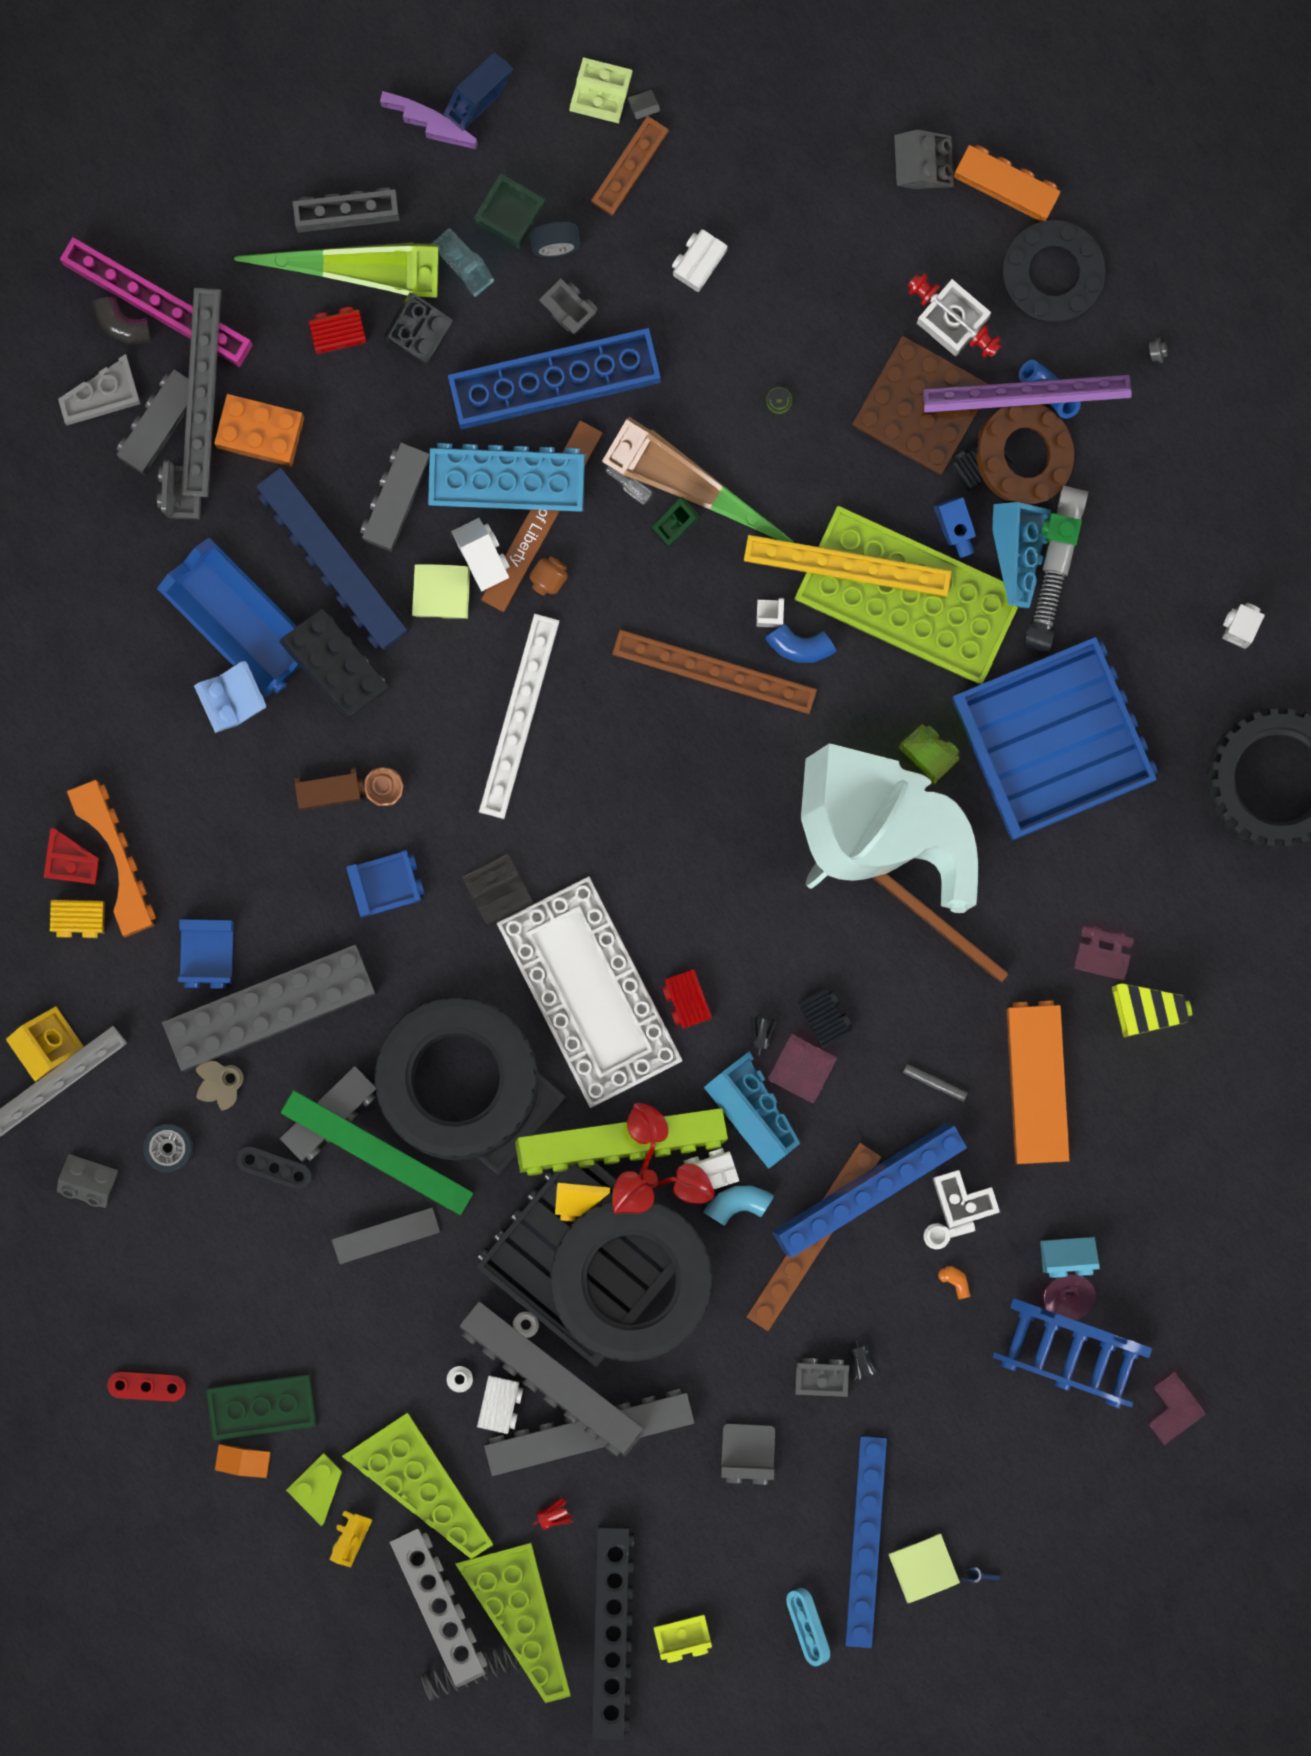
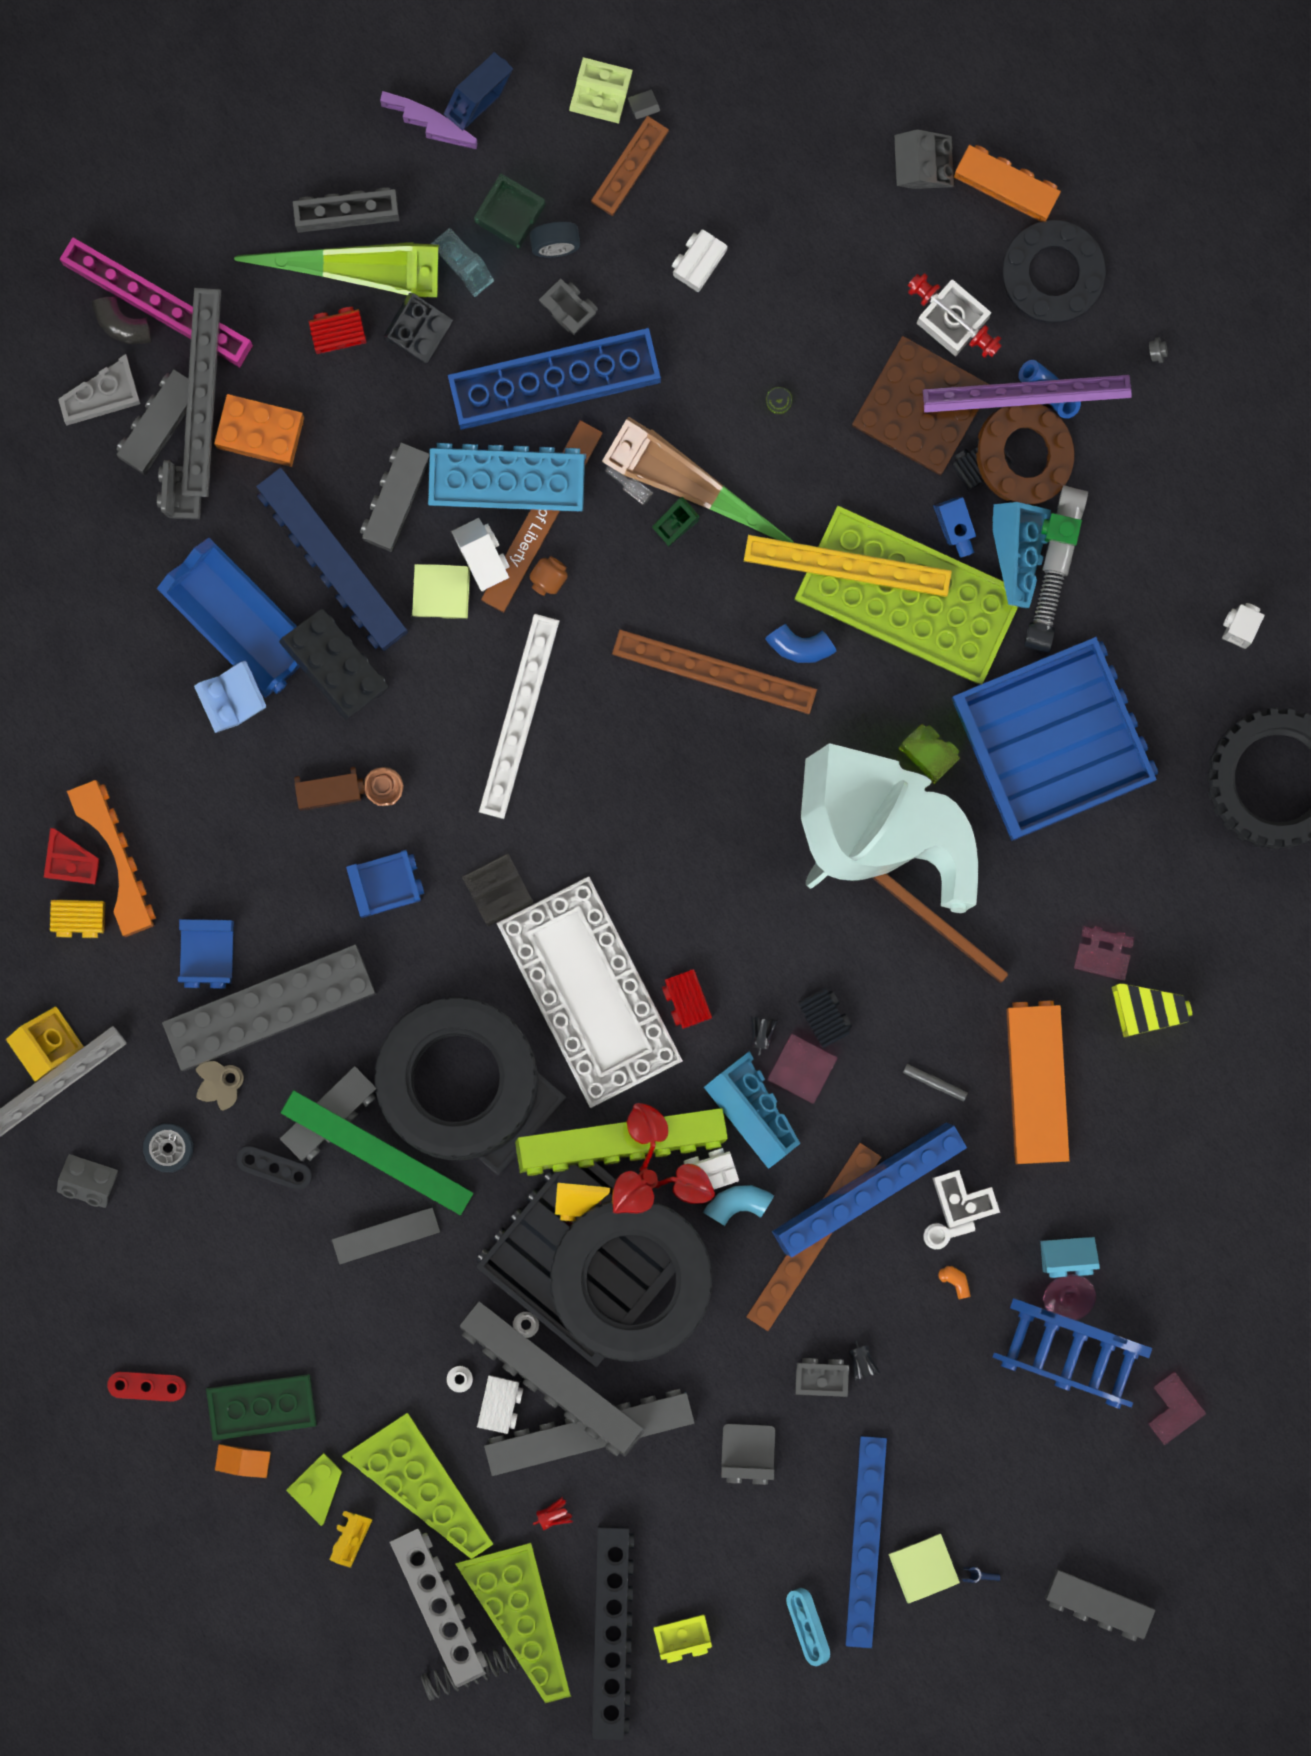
white panel [757,598,784,627] -> none
none -> dark grey brick [1044,1569,1155,1641]

